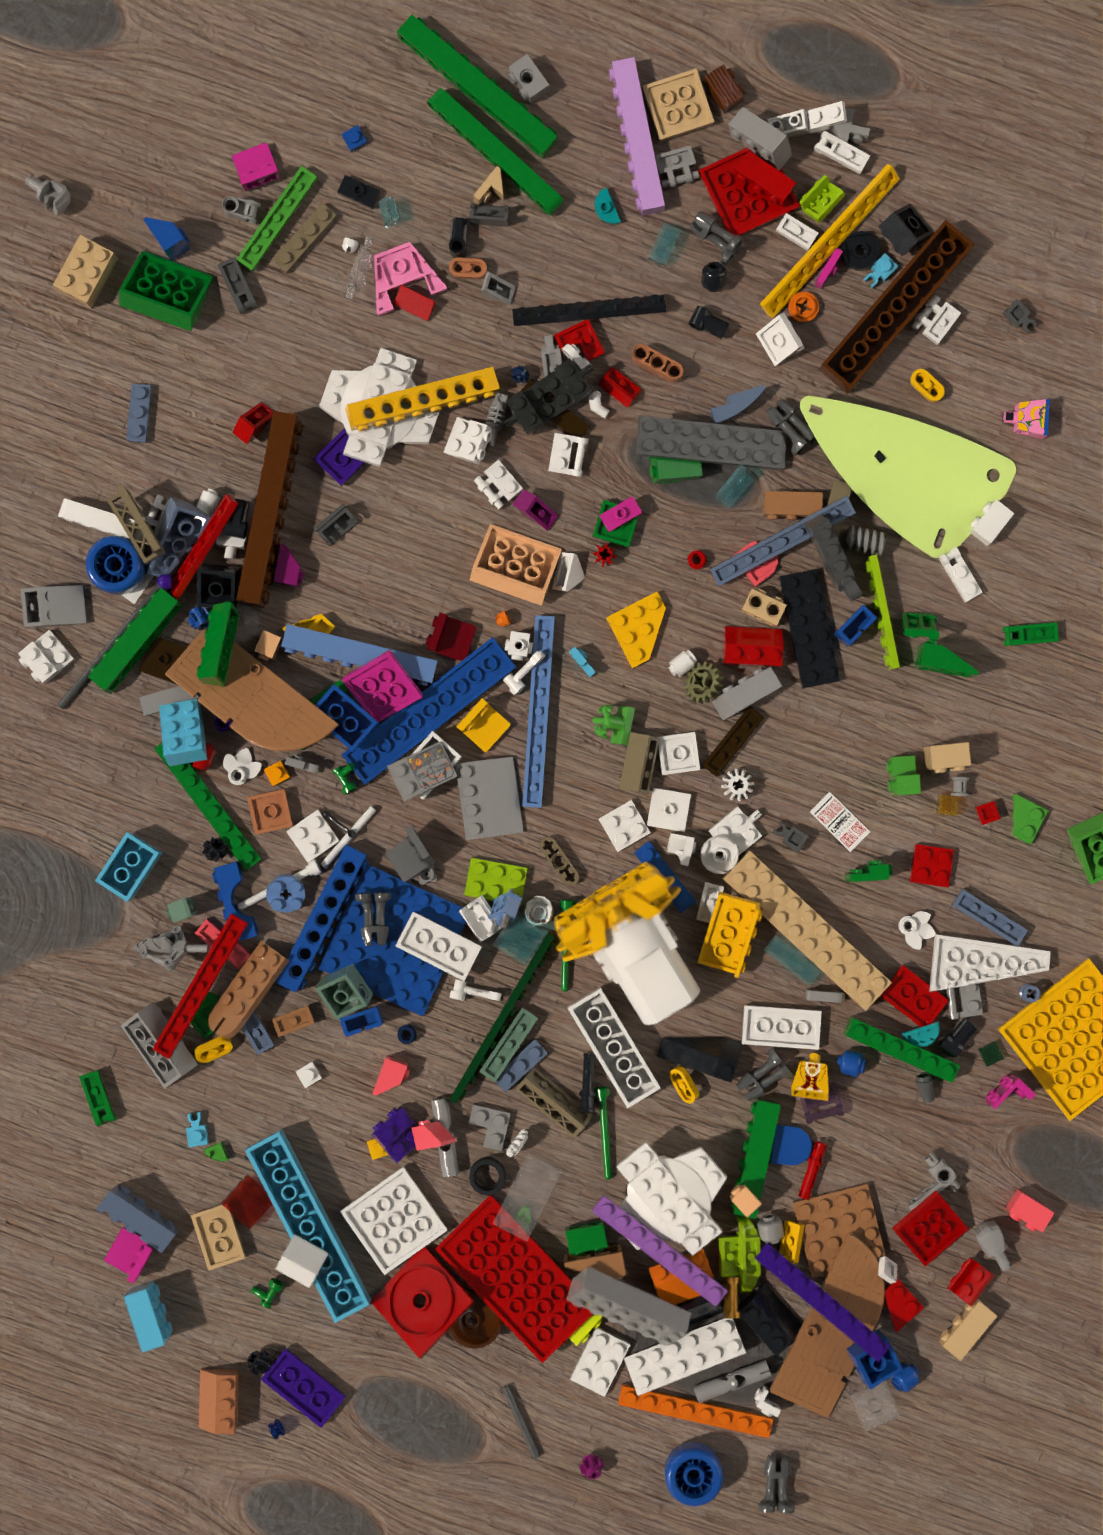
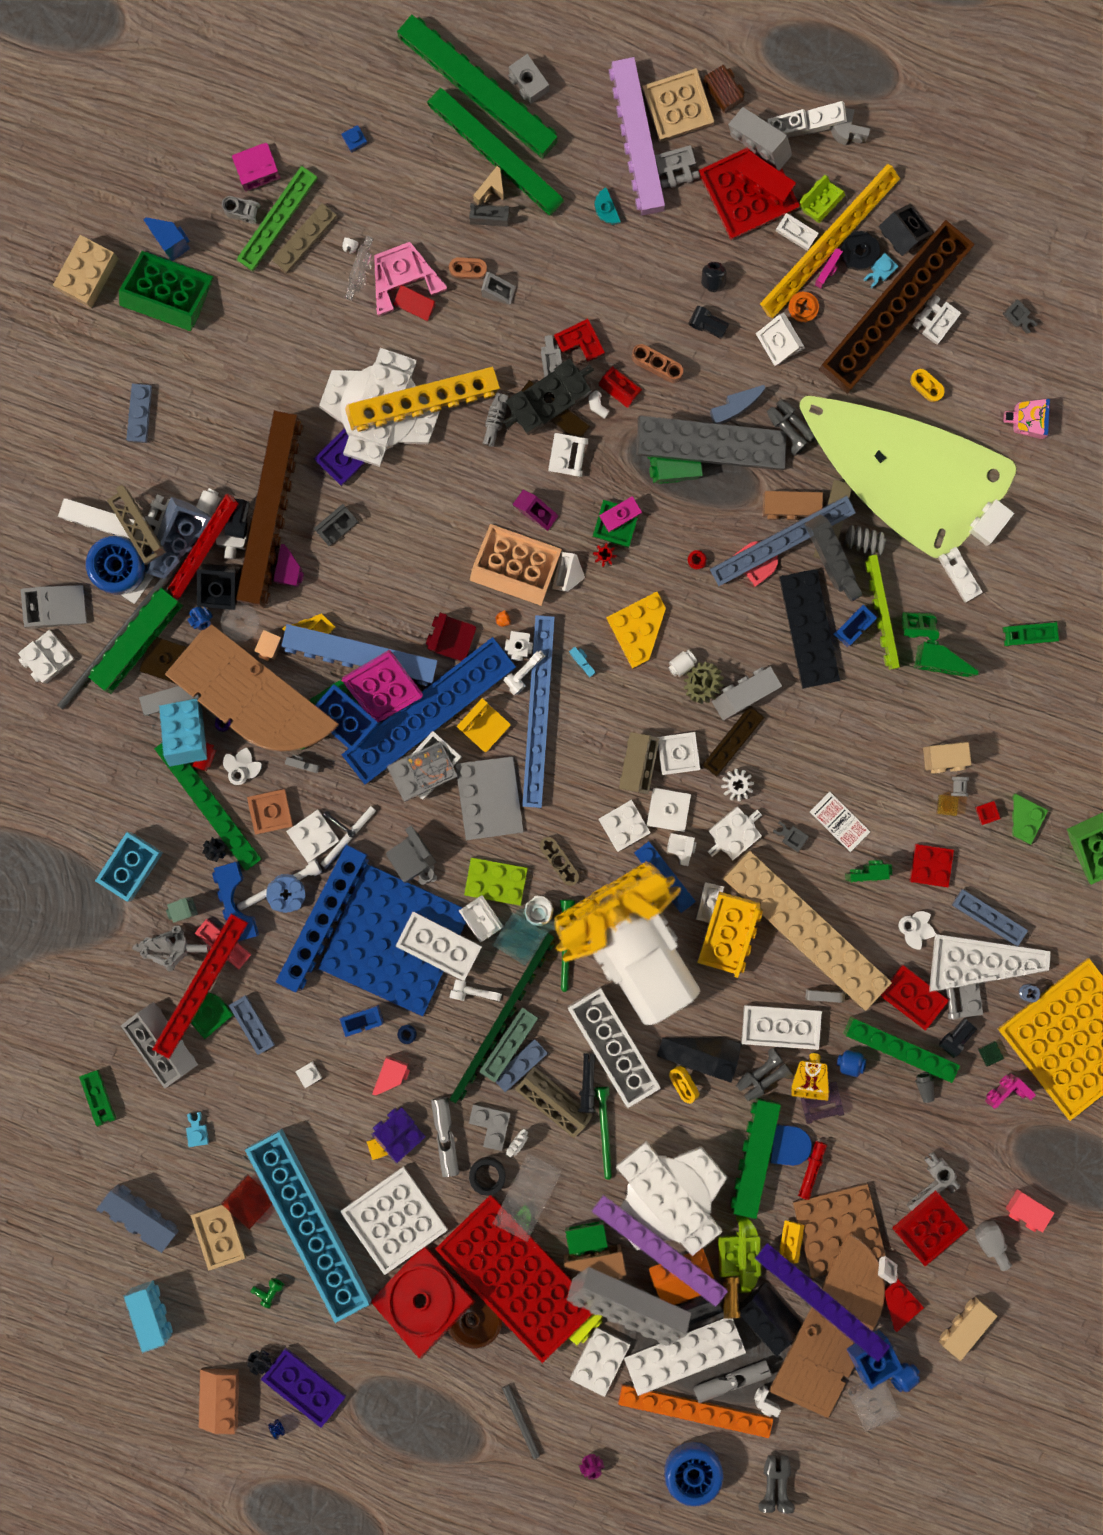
light grey piece [25,174,71,216] -> none
dark pink bracket [104,1227,154,1284] -> none
dark purple hinge [157,574,171,589] -> none
yellow plate [195,1036,233,1063] -> none
green slope [196,602,240,687] -> none
bright green tile [203,1141,230,1162] -> none
medium nougat plate [208,941,289,1039] -> none
dark grey plate [217,257,257,314] -> none
red slope [232,402,274,444] -> none
light orange plate [263,760,290,786] -> none
medium nougat plate [272,1005,315,1037] -> none
white slope [275,1234,328,1288] -> none
sand green brick [315,963,373,1020] -> none
green piece [332,763,357,795] -> none
black plate [337,175,380,209] -> none
dark grey piece [355,892,391,946] -> none
clear light blue piece [378,197,400,228] -> none
coral slope [412,1119,456,1150] -> none
white plate [443,417,493,465] -> none
black piece [449,217,468,258] -> none
white plate [474,460,523,510] -> none
medium blue piece [488,888,522,933] -> none
dark blue plate [511,365,529,383] -> none
black plate [512,294,666,326] -> none
white plate [562,344,591,377] -> none
bright green piece [592,705,635,746] -> none
clear light blue plate [648,223,681,266] -> none
dark grey piece [690,211,744,265] -> none
white plate [700,836,739,874] -> none
clear light blue bracket [715,464,753,508] -> none
red slope [723,626,783,668] -> none
light nougat brick [730,1184,761,1217] -> none
tan brick [741,588,786,627] -> none
light grey head [757,1213,784,1244] -> none
clear light blue plate [763,936,821,986] -> none
white plate [814,131,870,174] -> none
bright green brick [886,756,921,796] -> none
teal plate [902,1021,940,1047] -> none
red bracket [947,1257,994,1307] -> none

